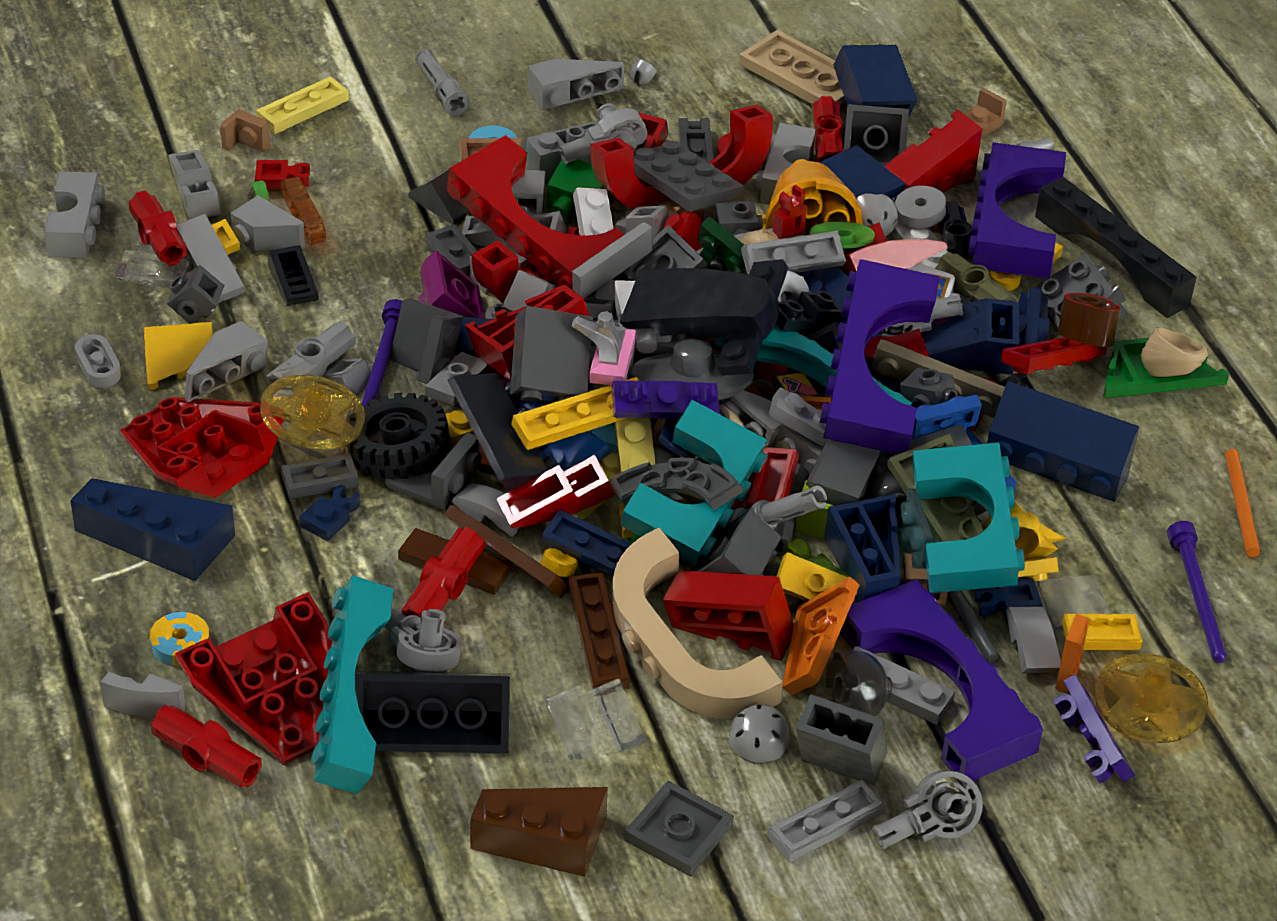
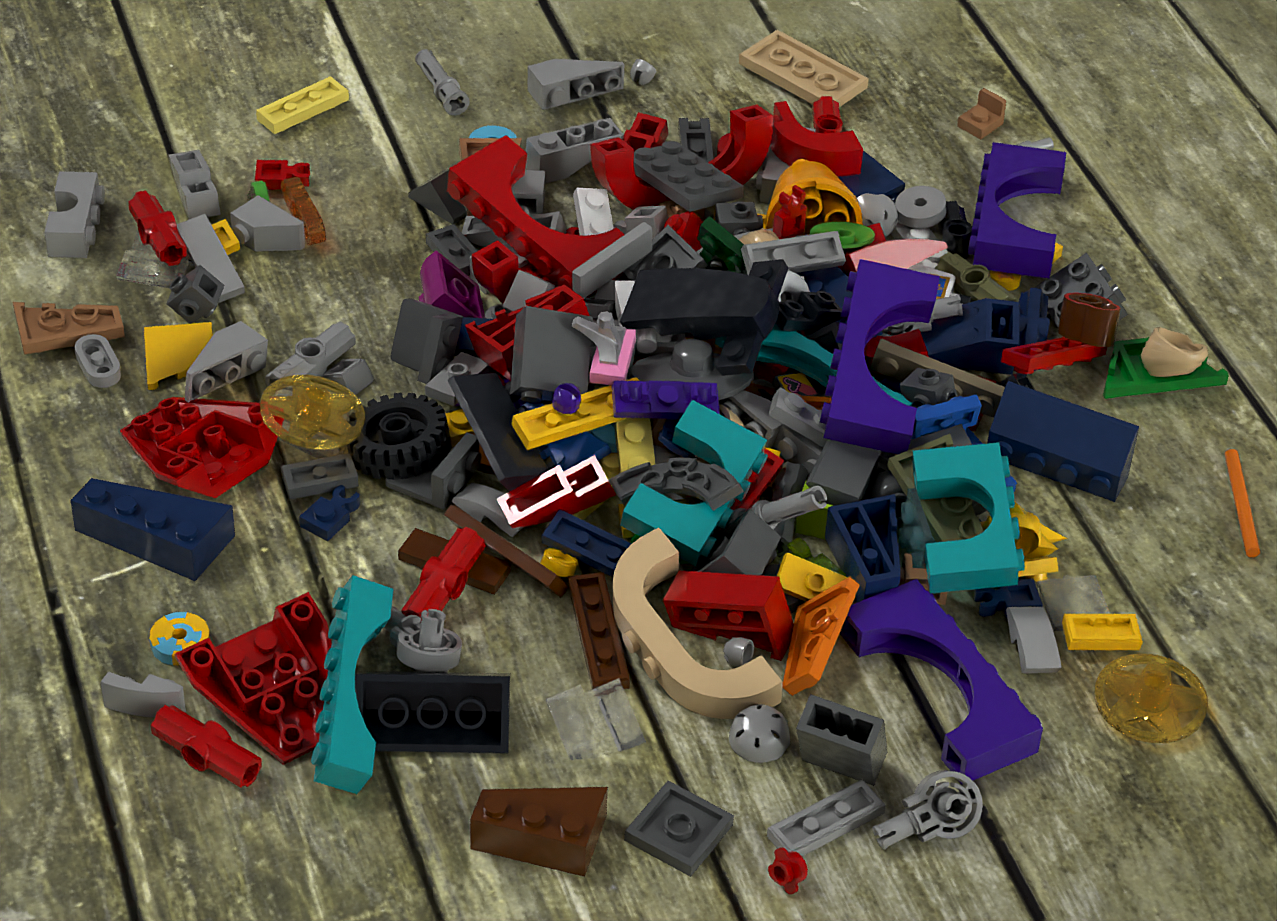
medium nougat bracket [220,109,271,152] -> none
black slope [268,245,319,306] -> none
dark purple piece [361,299,402,407] -> none
green torso [547,159,616,220] -> none
light grey pin [558,103,647,165] -> none
red tile [746,447,799,509] -> none
clear smoke cylinder [826,650,892,717] -> none
dark blue brick [833,44,918,118] -> none
light grey plate [837,646,955,725] -> none
dark grey slope [843,104,909,166] -> none
red wedge [884,110,983,193] -> none
dark grey bar [947,590,1000,664] -> none
black arch [1035,177,1197,318] -> none
plate [1053,674,1135,783] -> none
orange tile [1055,614,1090,693] -> none
dark purple piece [1166,521,1227,663] -> none
none -> medium nougat wing [13,302,125,355]
none -> dark purple hinge [552,383,581,414]
none -> light grey hinge [723,637,754,667]
none -> red plate [768,847,808,895]
none -> red arch [770,101,863,177]

